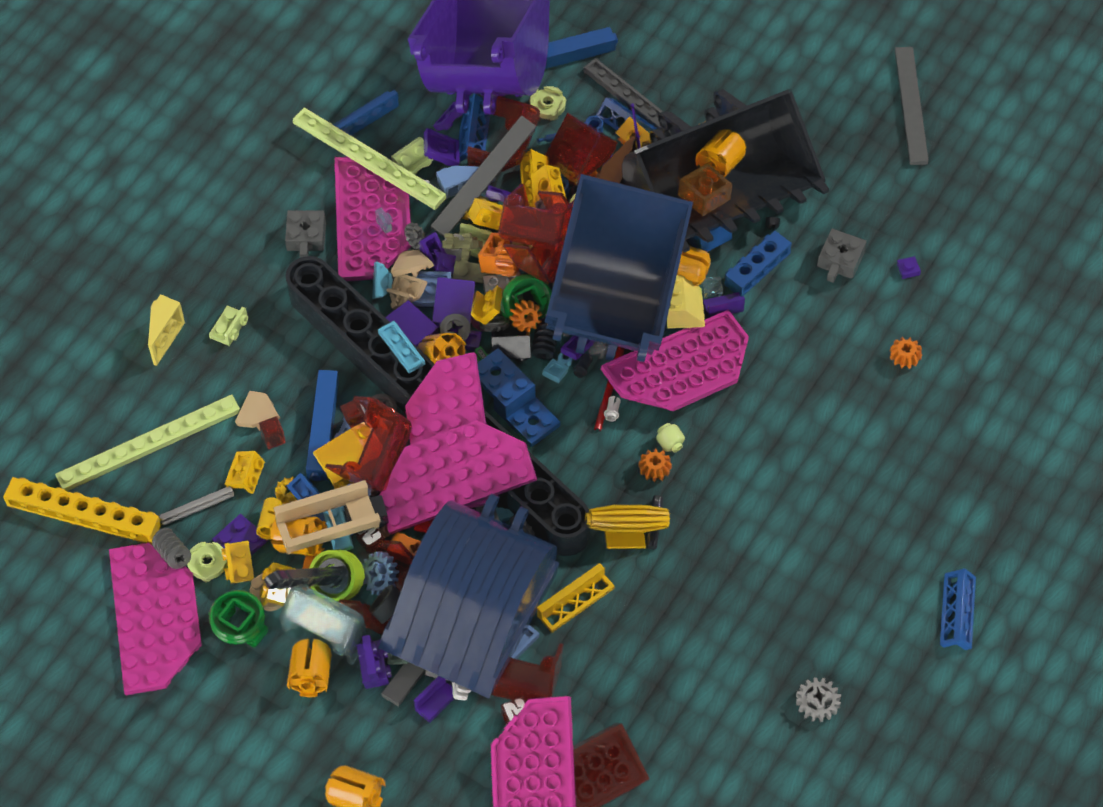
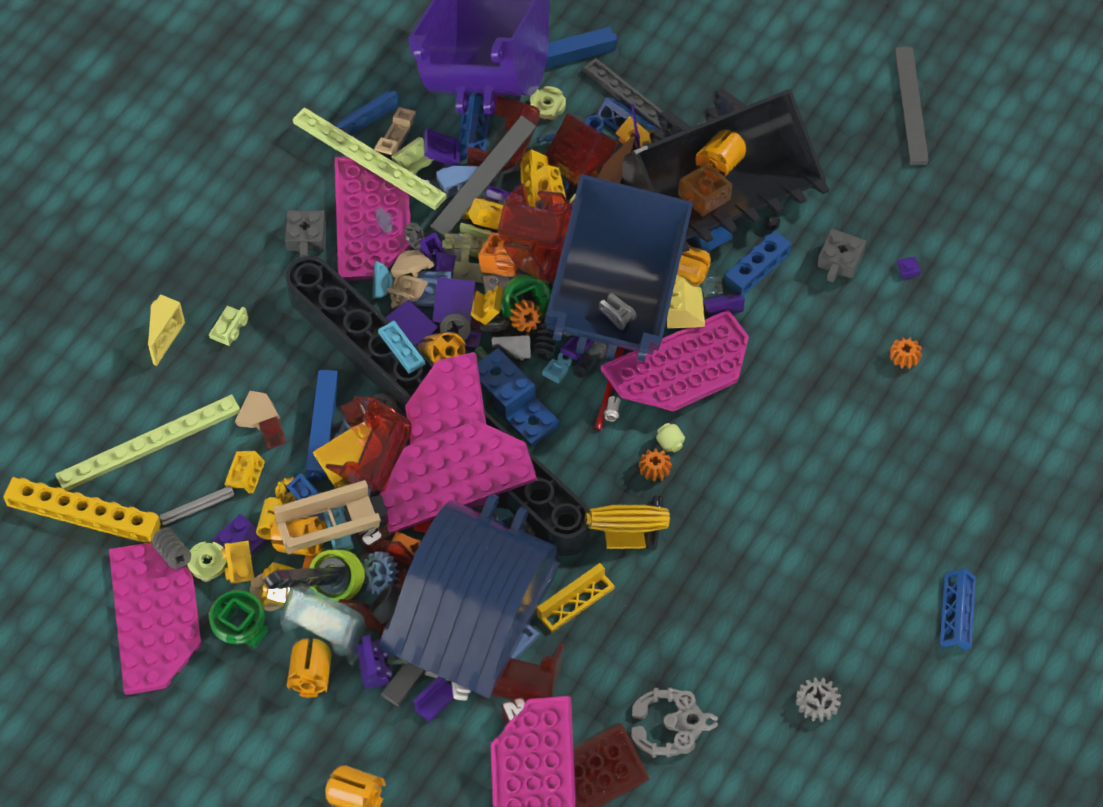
dark purple plate [433,102,463,131] -> none
none -> tan slope [375,107,416,155]
none -> white piece [598,293,637,330]
none -> light grey piece [632,688,718,757]

